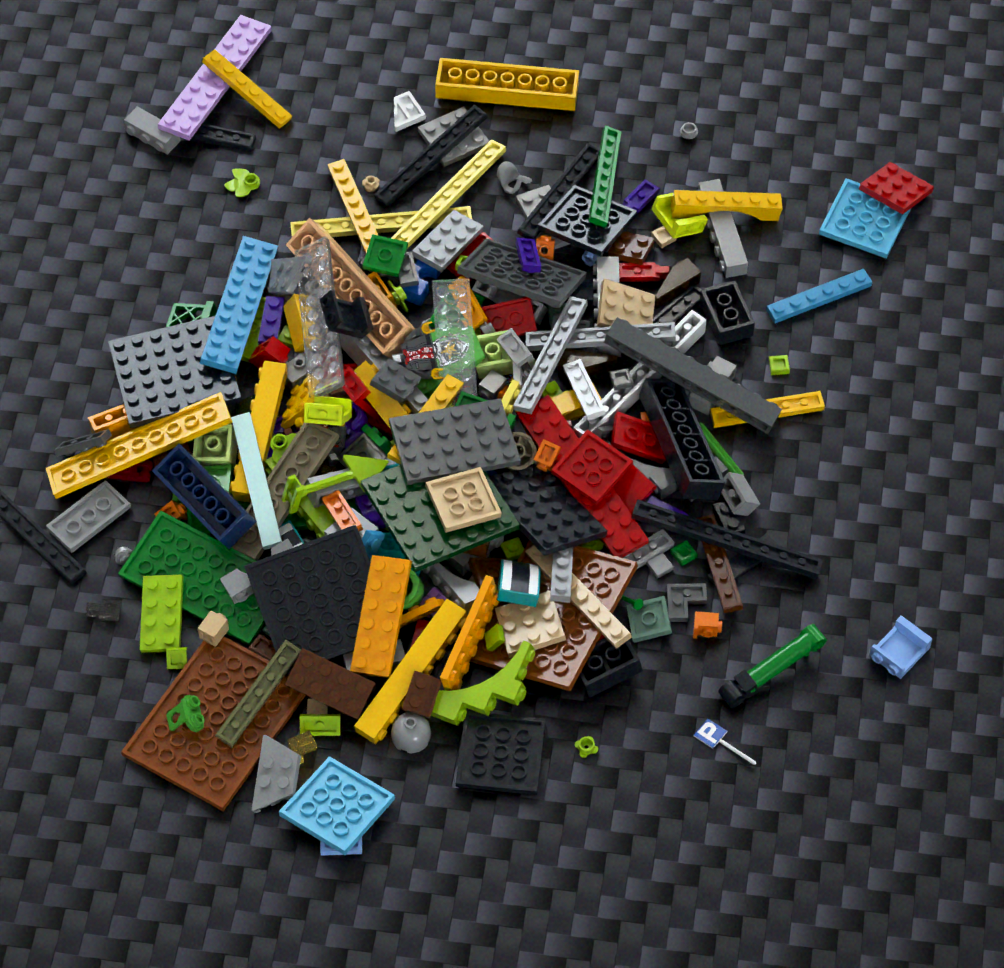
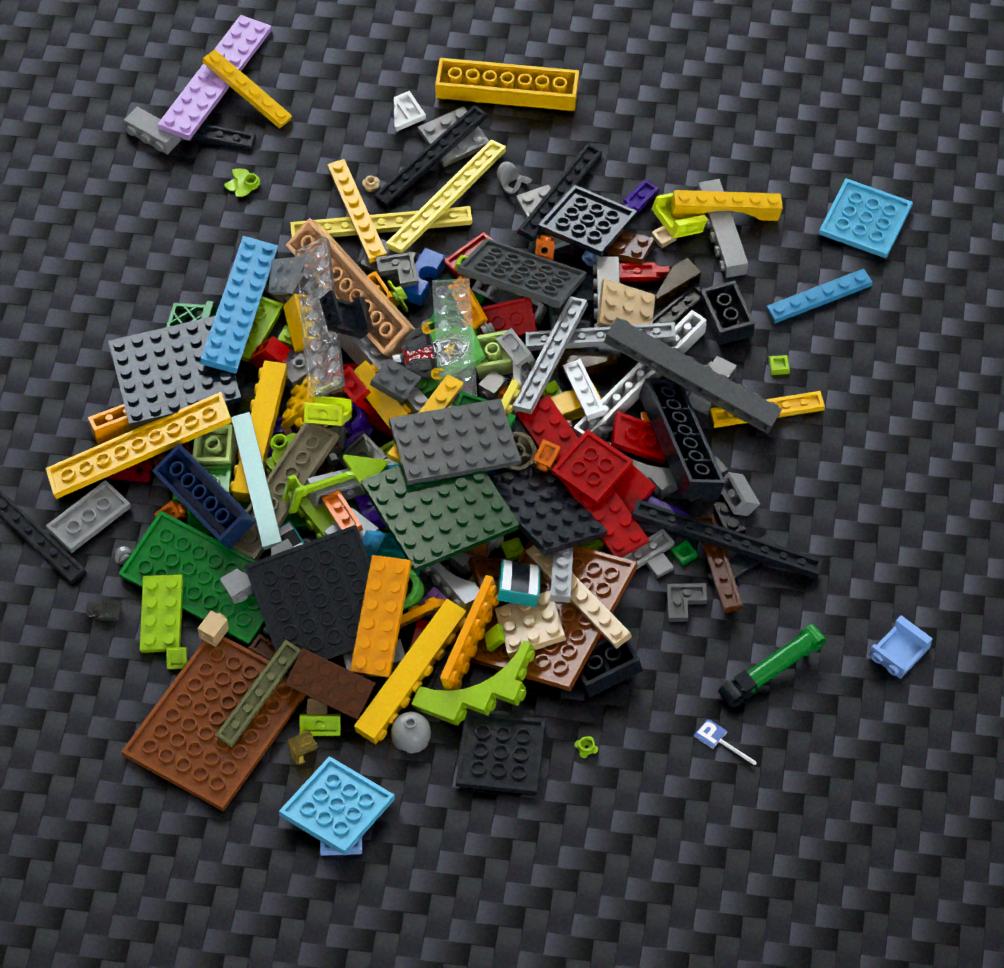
dark grey plate [54,429,112,457] -> none
bright green bracket [166,695,205,732] -> none
light grey wing [252,735,301,813] -> none
dark purple plate [258,296,285,345] -> none
green plate [361,424,391,455] -> none
green plate [363,234,408,277] -> none
reddish brown plate [402,670,441,719] -> none
plate [412,210,484,272] -> none
tan plate [425,467,502,533] -> none
dark purple plate [515,237,541,273] -> none
plate [588,125,621,228] -> none
dark grey tile [610,368,633,391] -> none
green pin [621,595,643,610] -> none
sand green plate [626,596,672,643] -> none
light grey plate [680,122,698,139] -> none
orange brick [693,611,722,639] -> none
bright green axle [699,422,744,475] -> none
red plate [859,162,934,215] -> none

